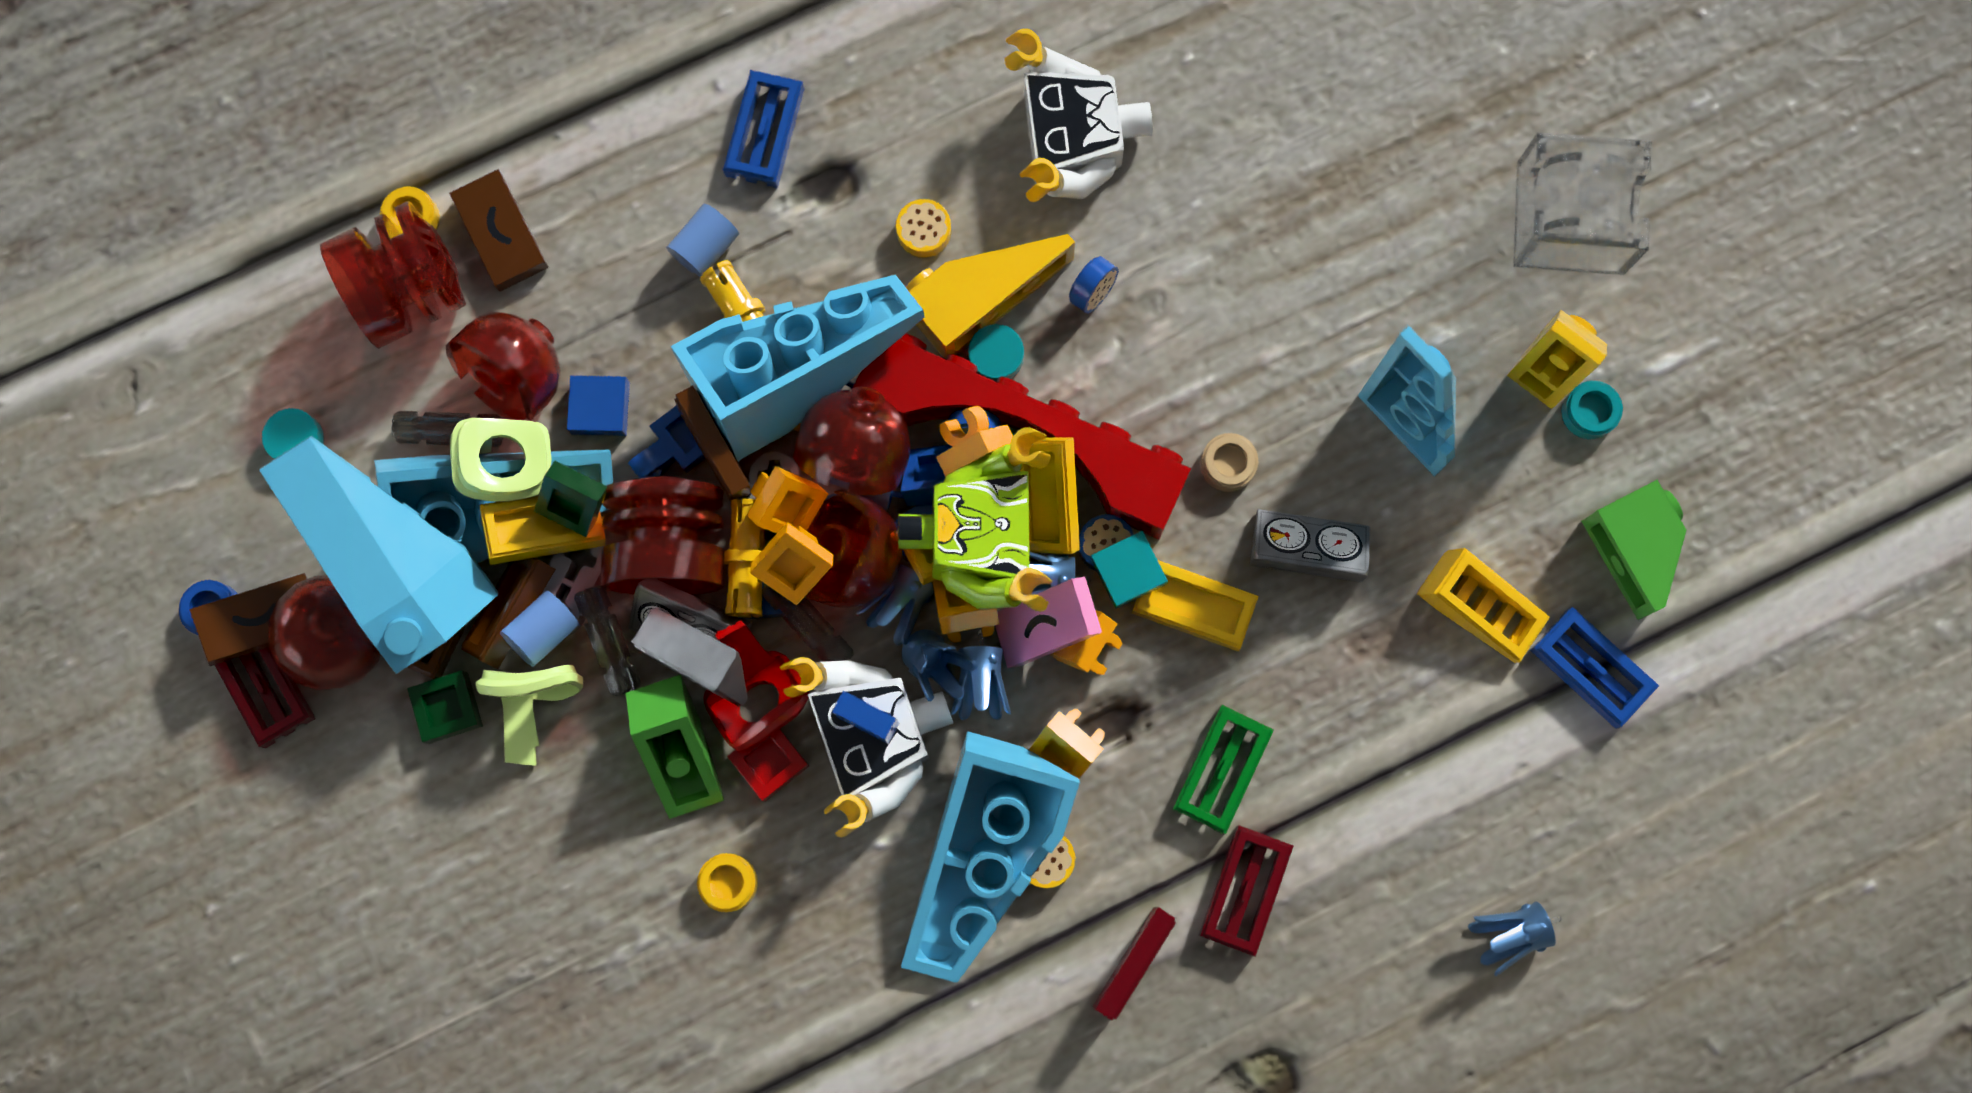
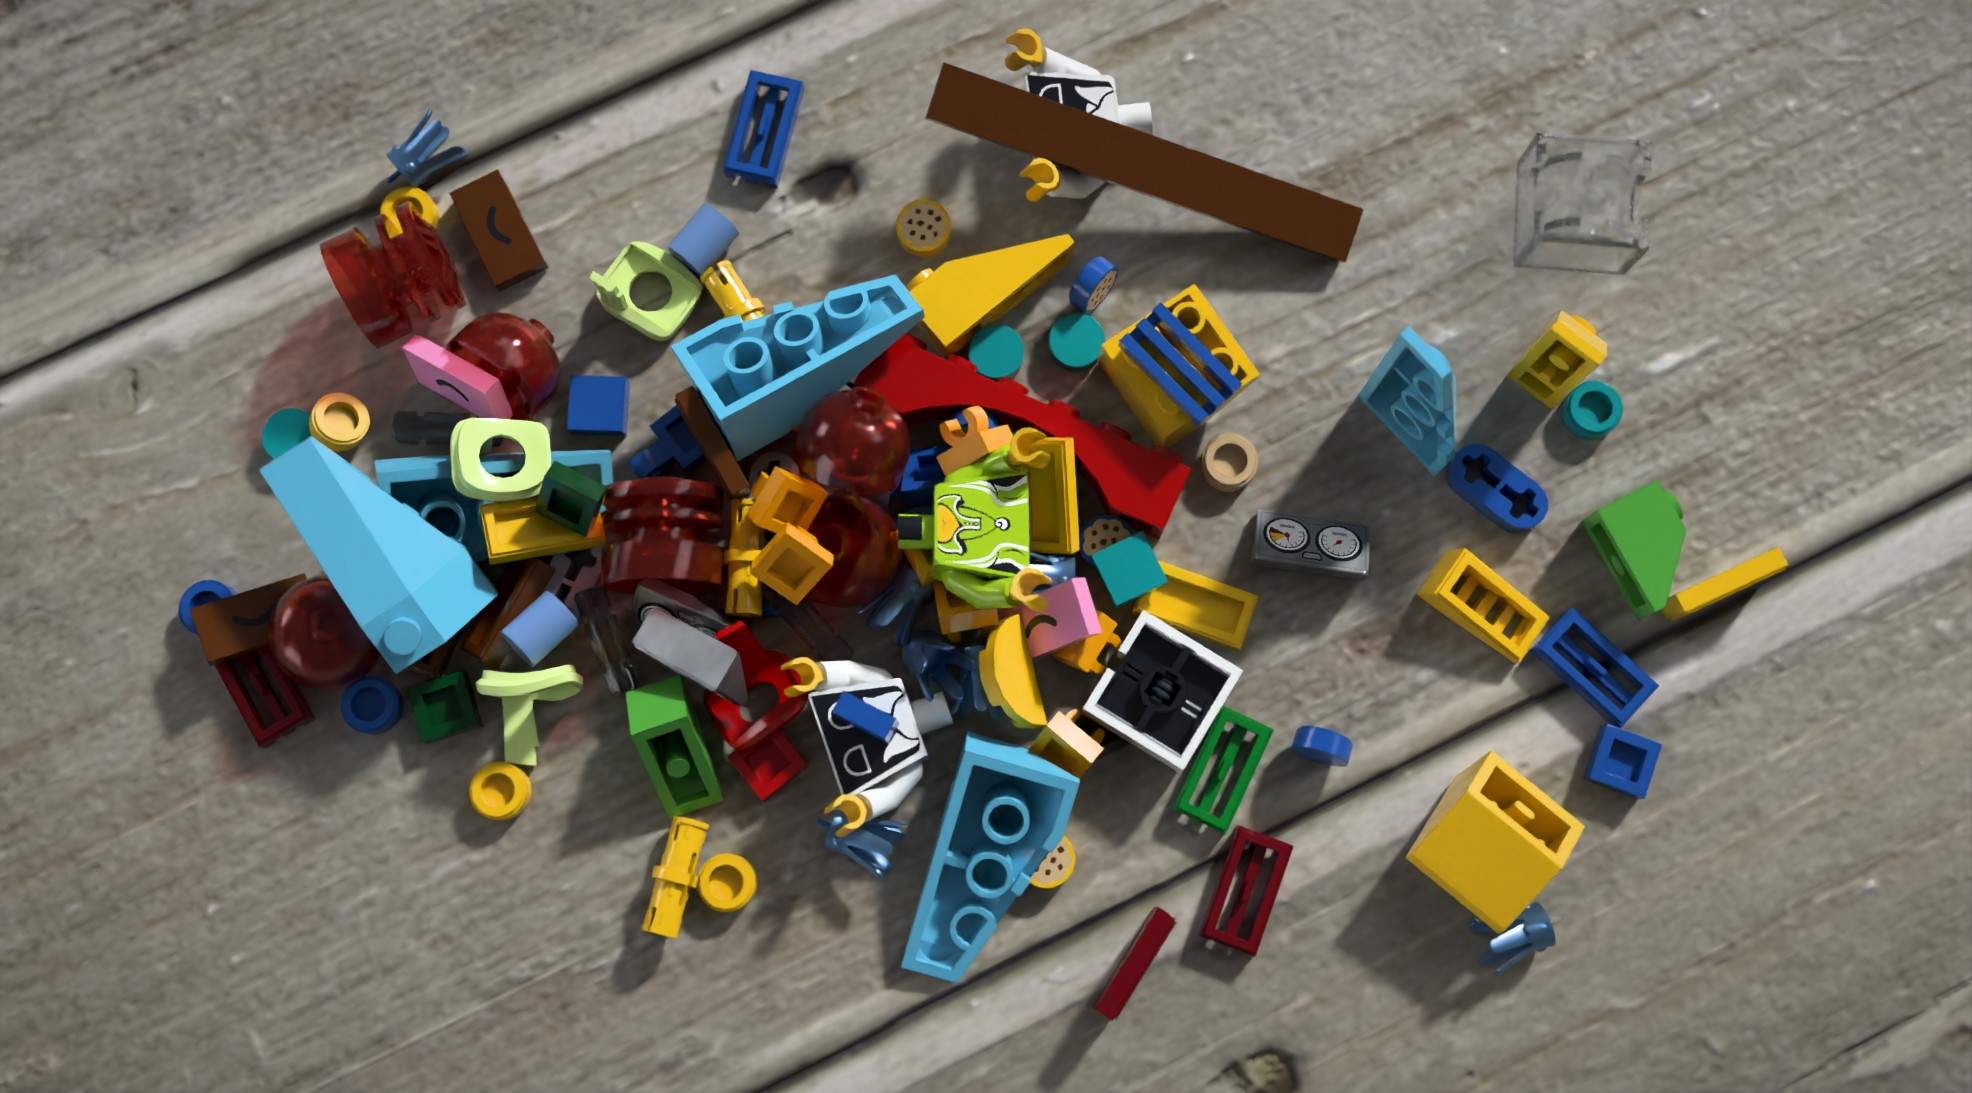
none -> yellow tile [309,393,370,452]
none -> blue tile [341,676,404,735]
none -> flat silver piece [386,108,469,188]
none -> bright pink tile [402,334,513,419]
none -> yellow tile [469,762,532,821]
none -> yellowish green piece [590,242,703,341]
none -> yellow pin [641,815,710,939]
none -> flat silver piece [817,810,906,881]
none -> reddish brown tile [925,62,1364,263]
none -> yellow tile [978,613,1047,729]
none -> teal tile [1049,313,1105,372]
none -> piece [1081,610,1243,773]
none -> yellow slope [1098,283,1260,448]
none -> blue tile [1118,302,1242,427]
none -> blue tile [1291,726,1353,767]
none -> yellow slope [1405,750,1585,934]
none -> blue beam [1446,444,1548,534]
none -> blue tile [1583,724,1662,800]
none -> yellow tile [1661,547,1788,622]

